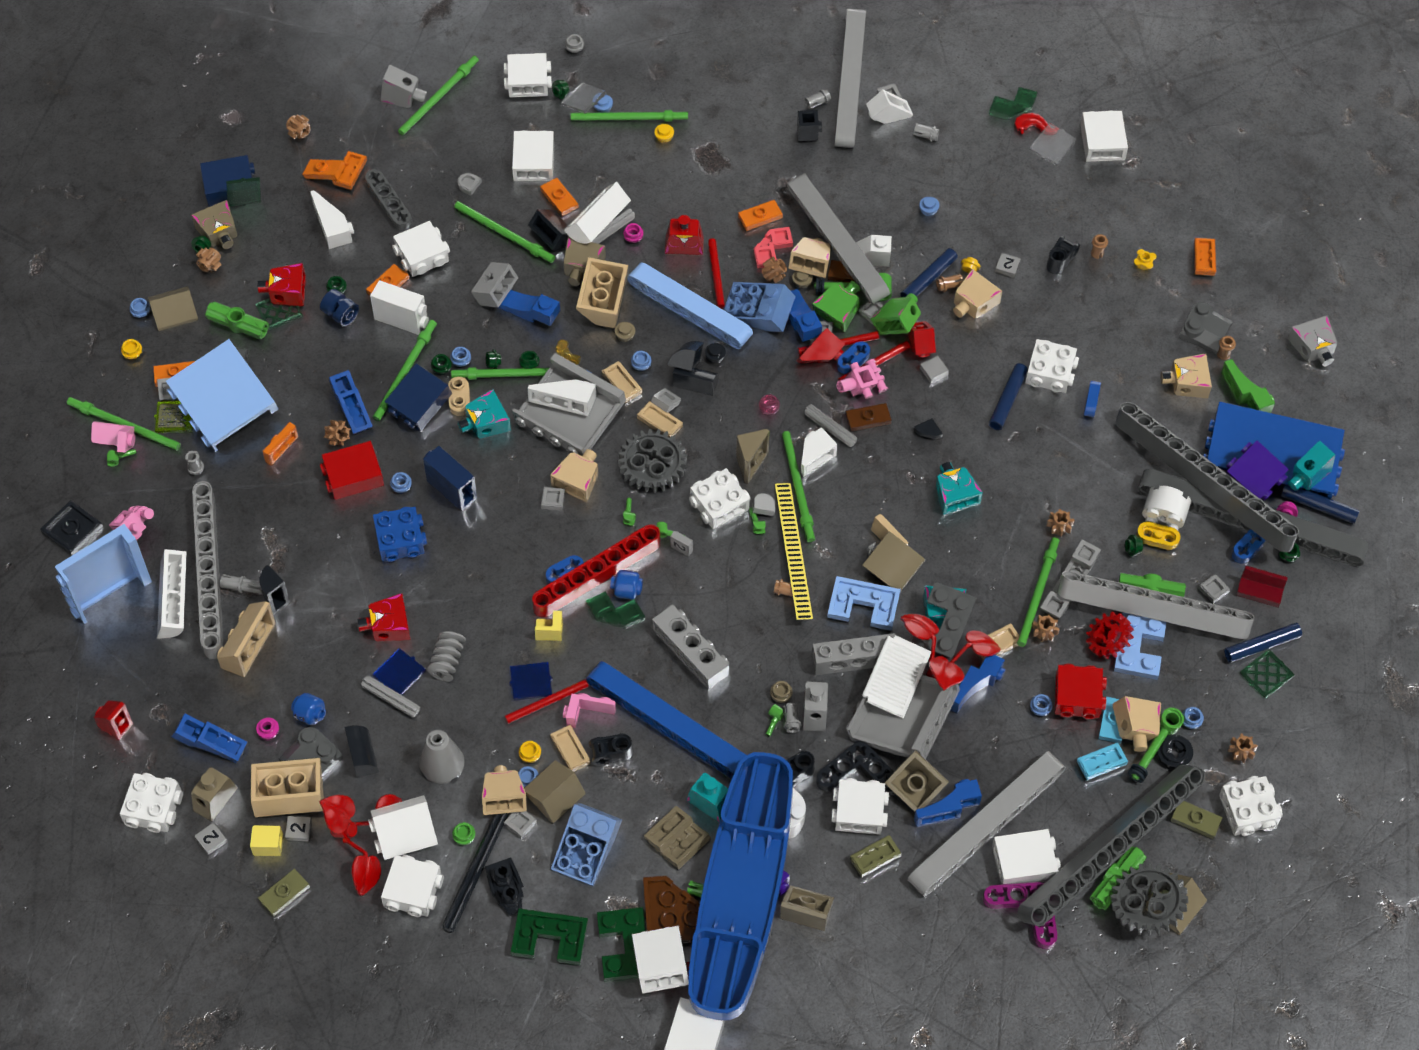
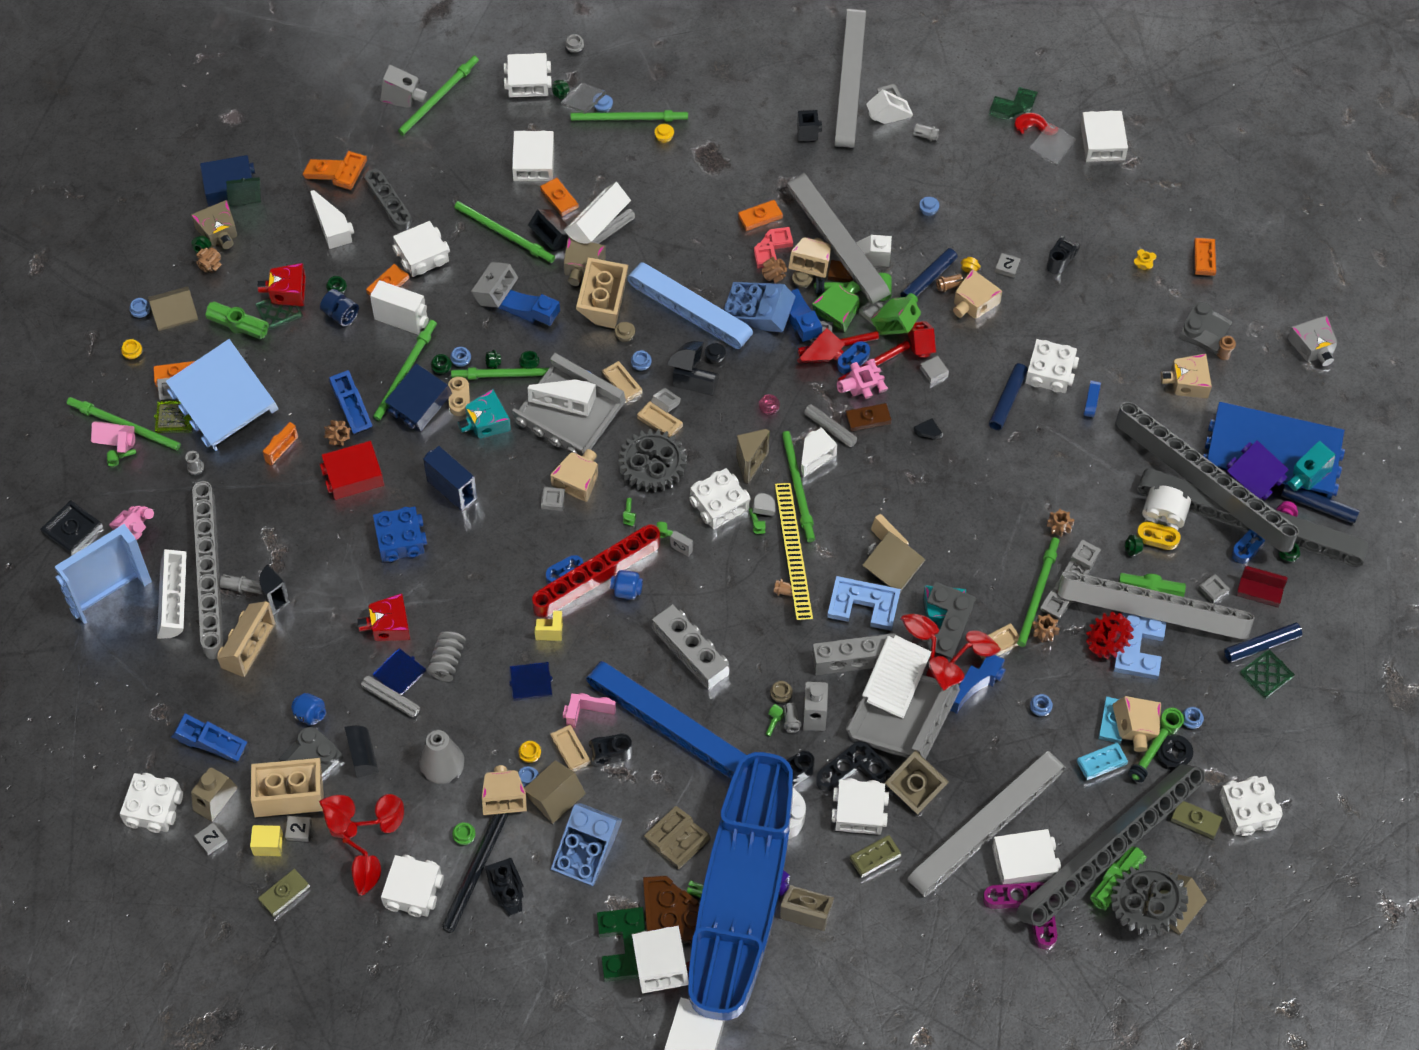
red slope [94,700,133,740] -> none
dark pink plate [256,718,279,740] -> none
medium nougat gear [286,114,311,139] -> none
white brick [368,795,438,860] -> none
medium blue plate [390,472,412,493] -> none
light grey tile [458,173,482,196] -> none
red bar [504,679,589,724] -> none
light grey tile [504,811,537,839] -> none
dark green plate [510,908,588,965] -> none
clear yellow arm [556,340,581,365] -> none
clear green tile [586,591,645,629] -> none
dark pink plate [623,223,644,243] -> none
red torso [665,215,704,255] -> none
teal torso [686,773,728,823] -> none
red bar [708,238,725,309] -> none
light grey pin [805,89,831,110] -> none
blue slope [914,779,982,827] -> none
teal torso [936,462,983,515] -> none
red brick [1055,664,1107,719] -> none
medium nougat pin [1091,234,1108,259] -> none
bright green slope [1221,359,1275,413] -> none
medium nougat gear [1228,733,1258,763] -> none

